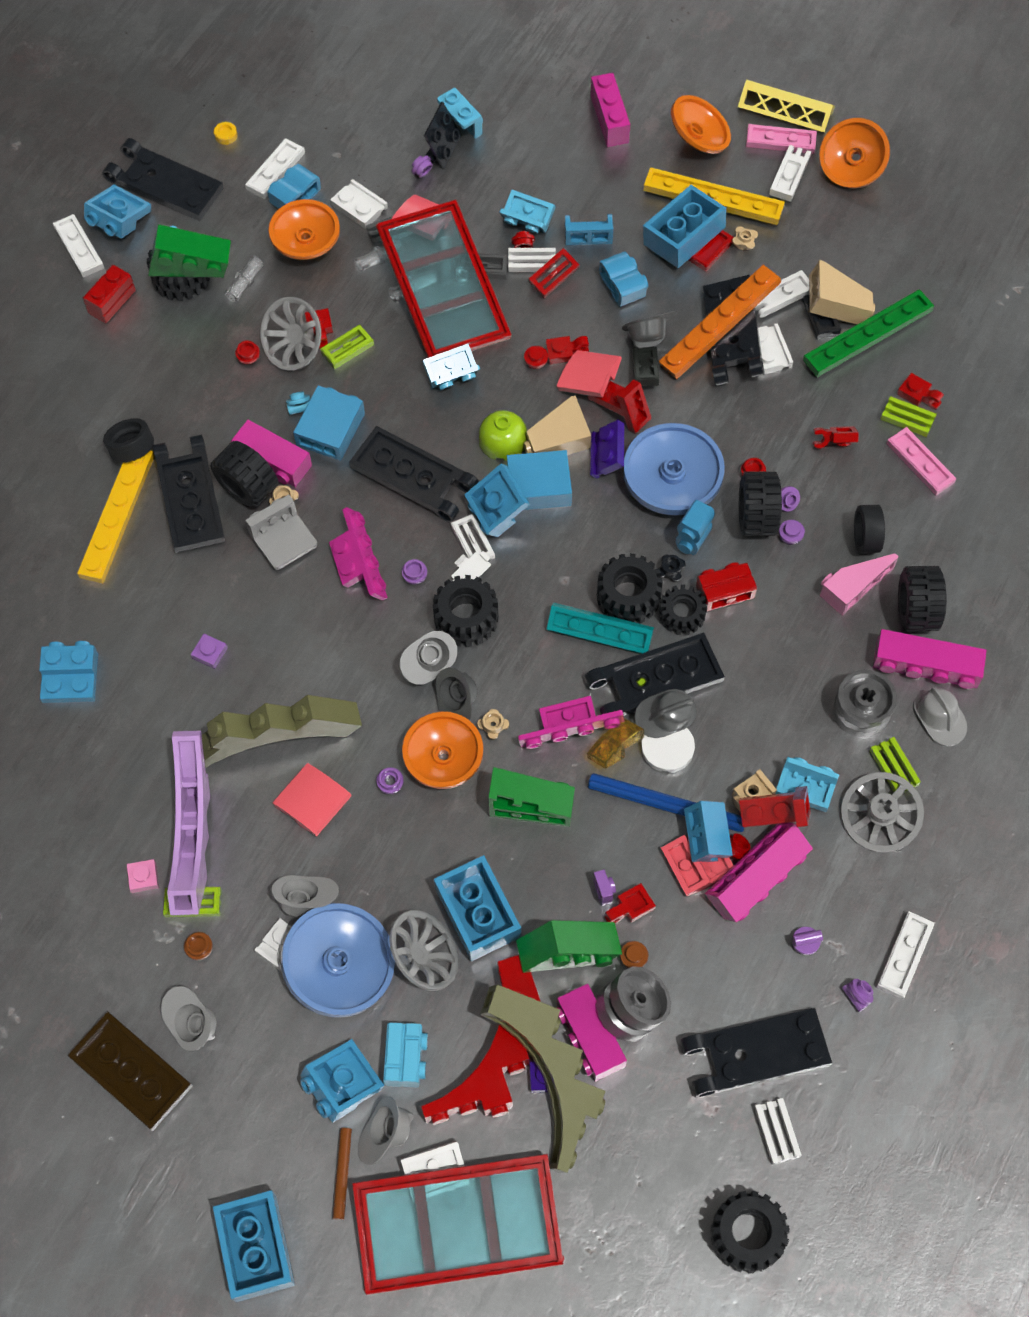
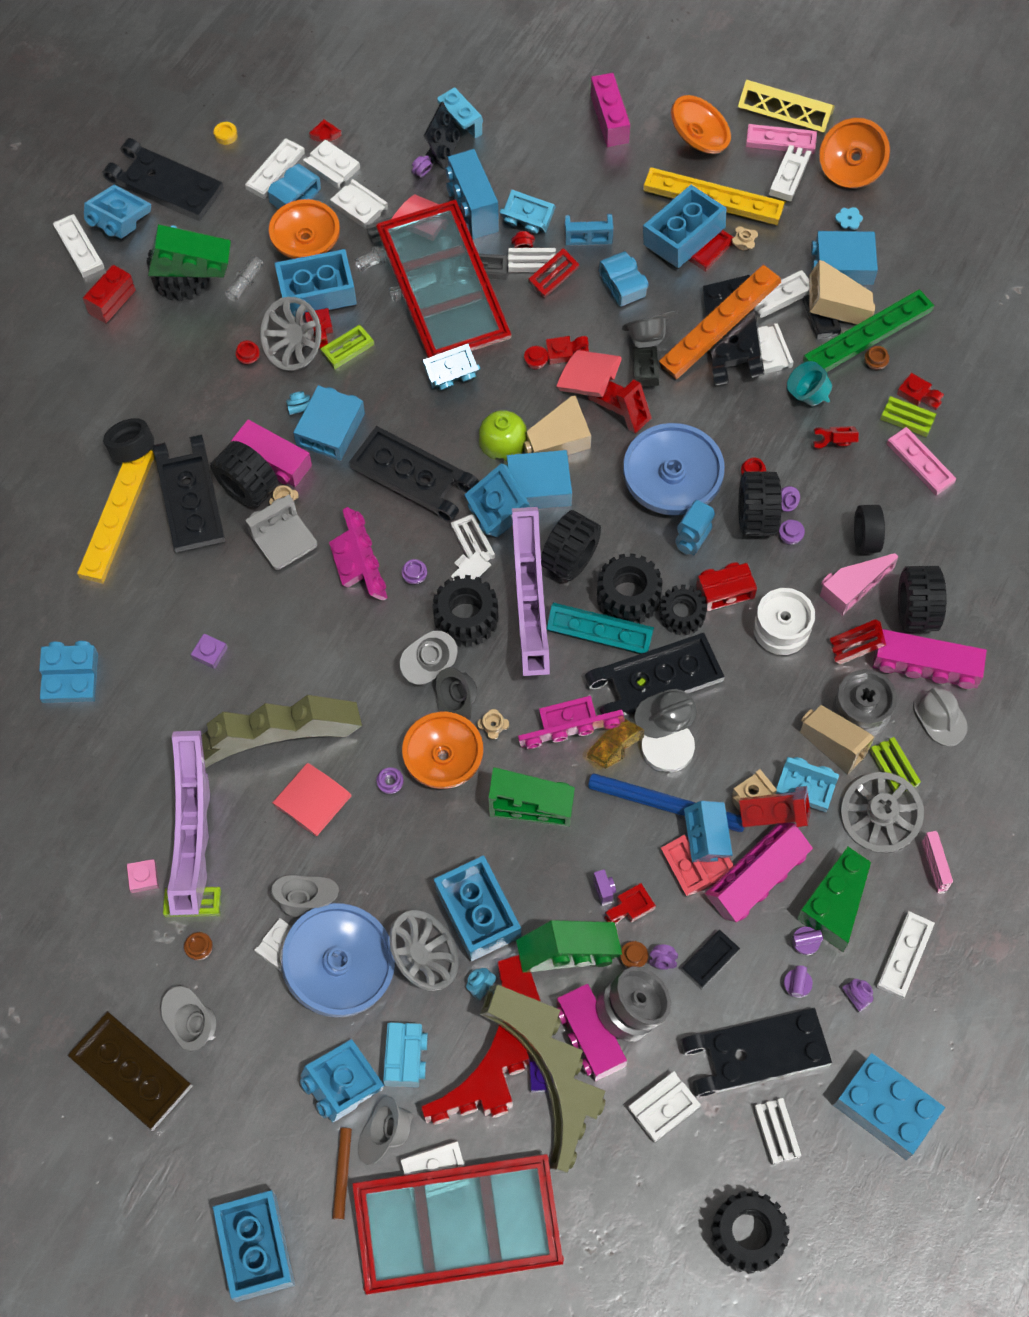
dark purple plate [590,420,624,479] -> none
black plate [658,554,686,581] -> none
red plate [730,833,751,860] -> none
none -> dark azure brick [275,249,357,317]
none -> white plate [303,140,360,189]
none -> red tile [309,119,342,142]
none -> dark azure brick [445,149,499,240]
none -> medium azure plate [466,968,497,1001]
none -> lavender arch [512,507,550,676]
none -> black tyre [541,510,601,581]
none -> white plate [628,1071,701,1143]
none -> medium lavender plate [649,944,678,970]
none -> black tile [681,929,740,990]
none -> white wheel [754,588,815,655]
none -> medium lavender plate [784,965,813,998]
none -> teal piece [787,361,833,406]
none -> green wedge [797,846,871,952]
none -> tan slope [800,705,874,775]
none -> dark azure brick [811,231,878,285]
none -> red tile [830,619,886,664]
none -> dark azure brick [834,1053,946,1161]
none -> medium azure plant [835,207,863,230]
none -> dark orange plate [864,346,889,370]
none -> bright pink tile [922,831,953,893]

